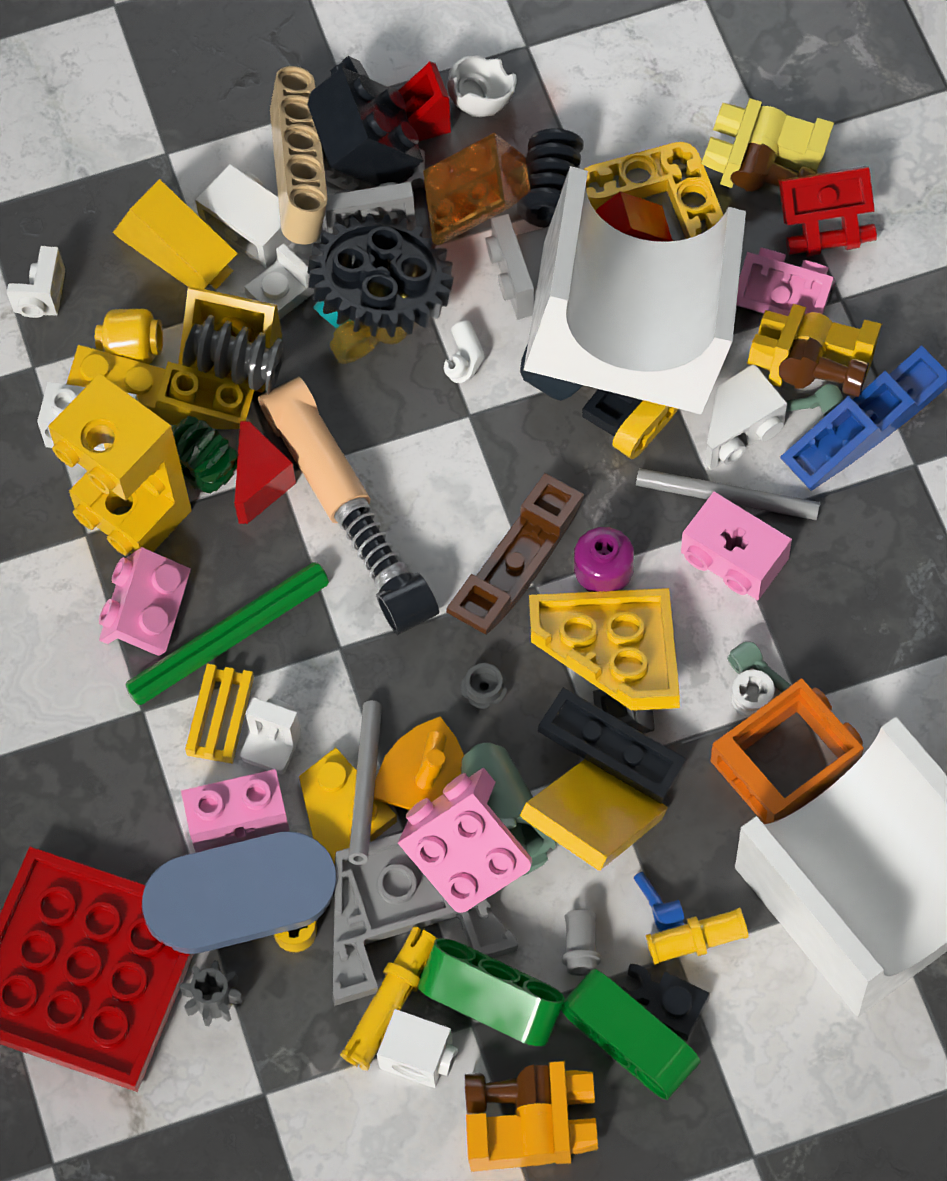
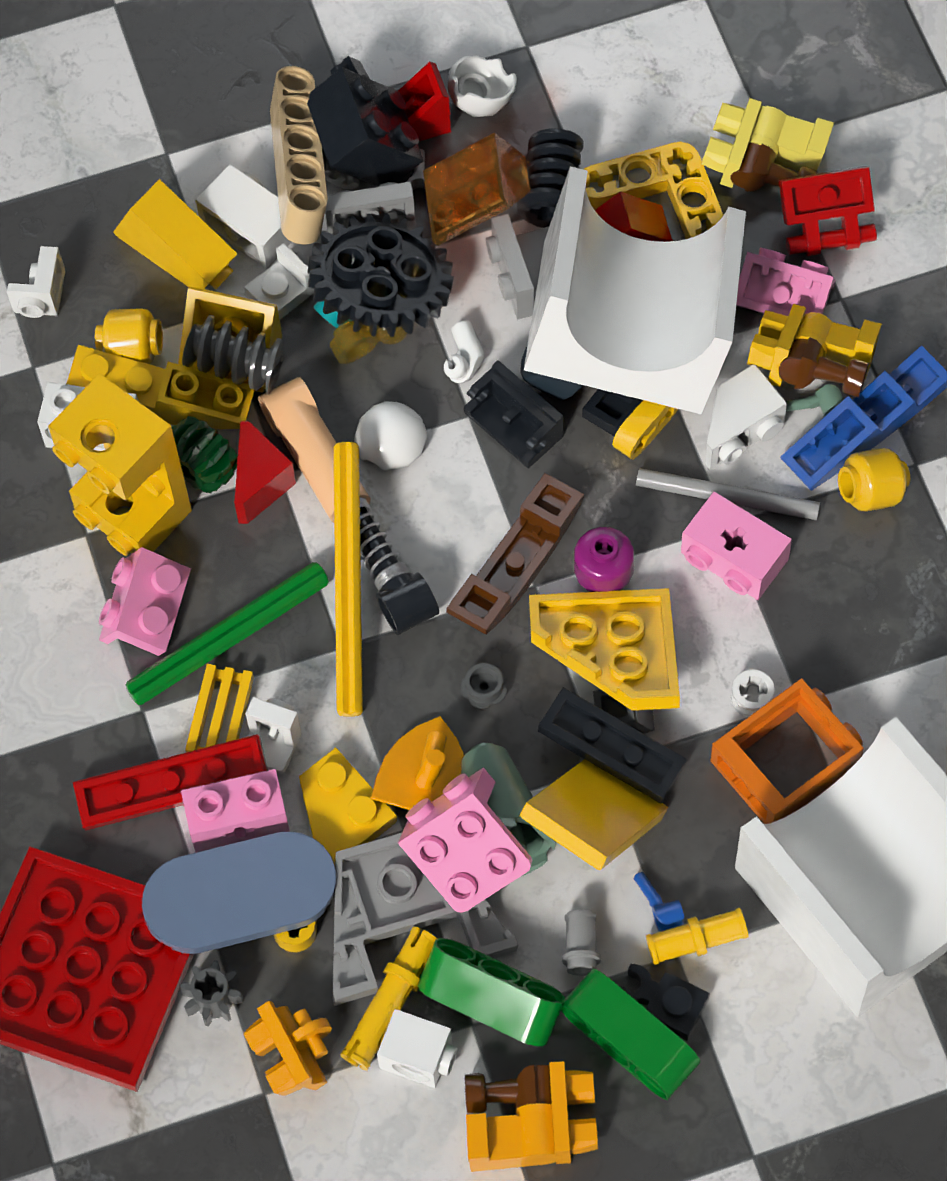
light grey piece [348,700,382,865] -> none
sand green hand [727,641,791,692] -> none
none -> red tile [73,734,268,830]
none -> light orange hips [243,1001,332,1096]
none -> yellow axle [333,442,363,717]
none -> white hair [354,401,427,471]
none -> black hinge [464,360,563,469]
none -> yellow head [838,448,910,511]

